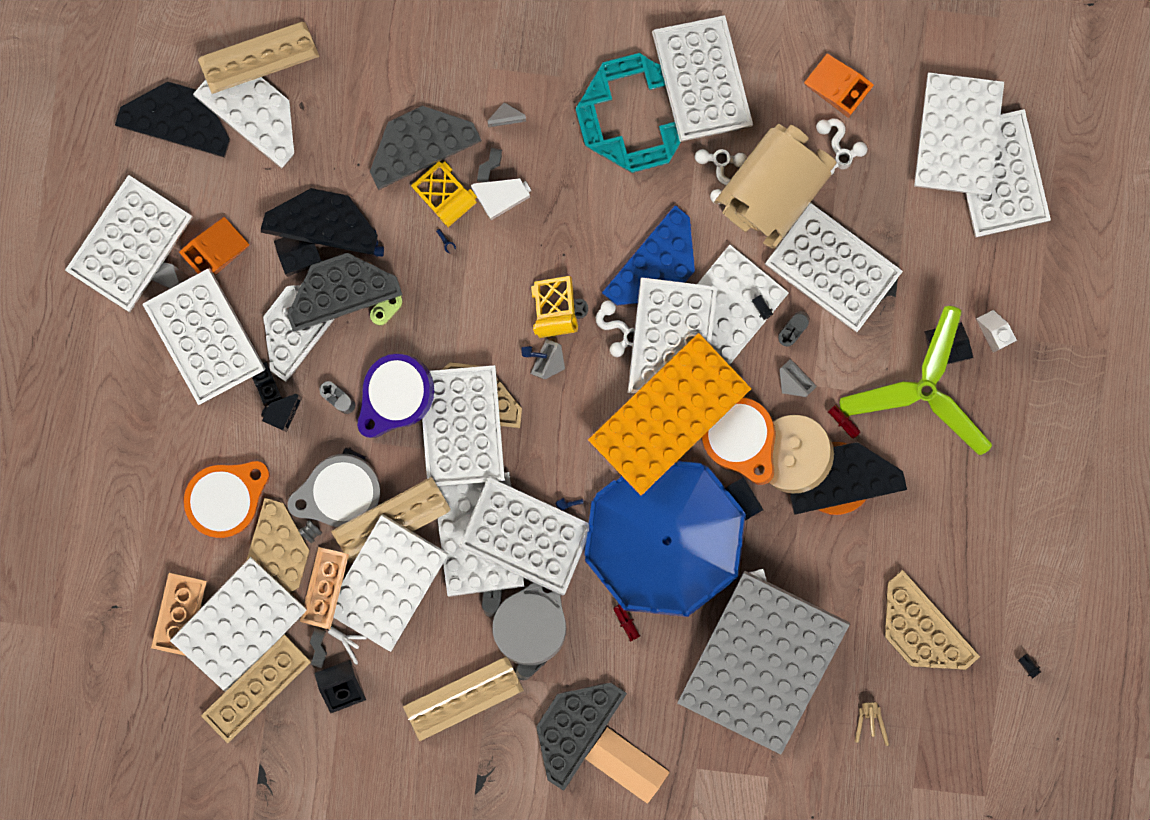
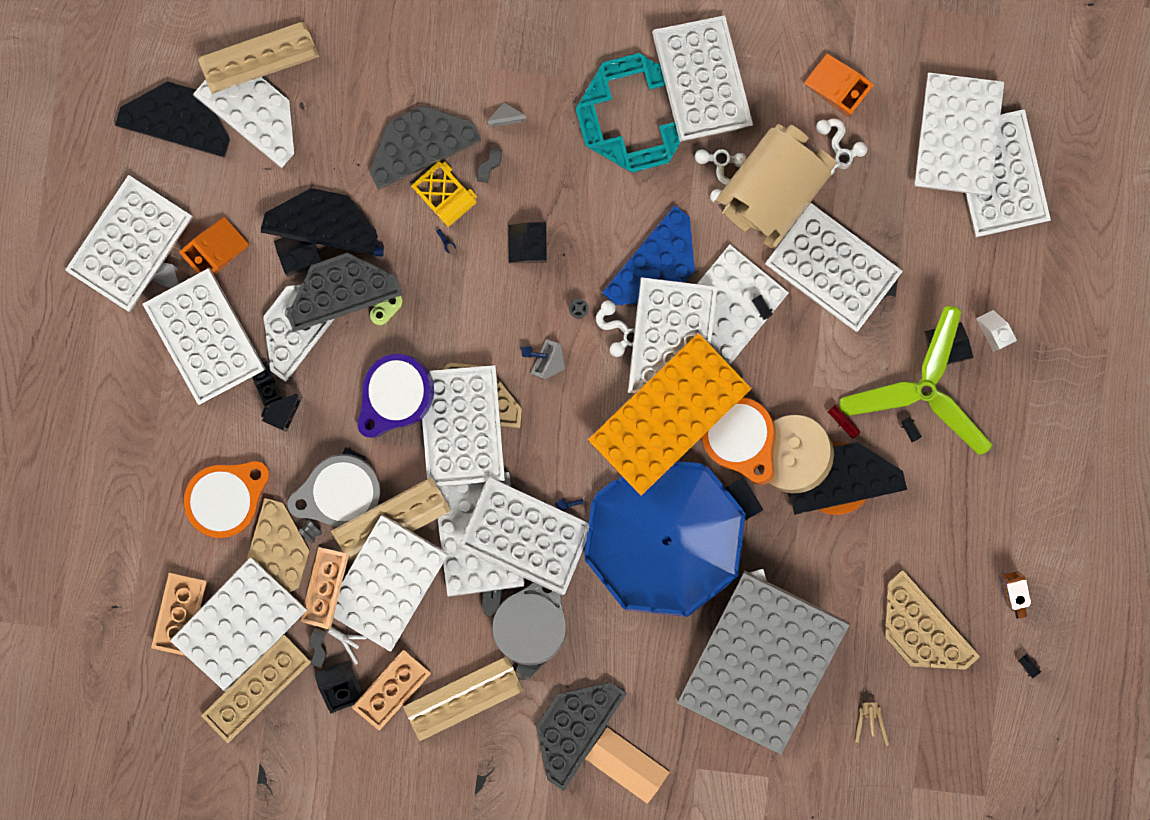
piece [320,381,356,414] -> none
white slope [471,178,531,220] -> none
yellow piece [531,276,578,338] -> none
dark red axle [613,604,641,642] -> none
dark grey piece [778,311,810,347] -> none
light grey slope [780,359,817,397] -> none
none -> light nougat slope [352,650,431,731]
none -> black slope [508,222,547,263]
none -> black pin [900,417,922,443]
none -> torso [1000,571,1031,619]

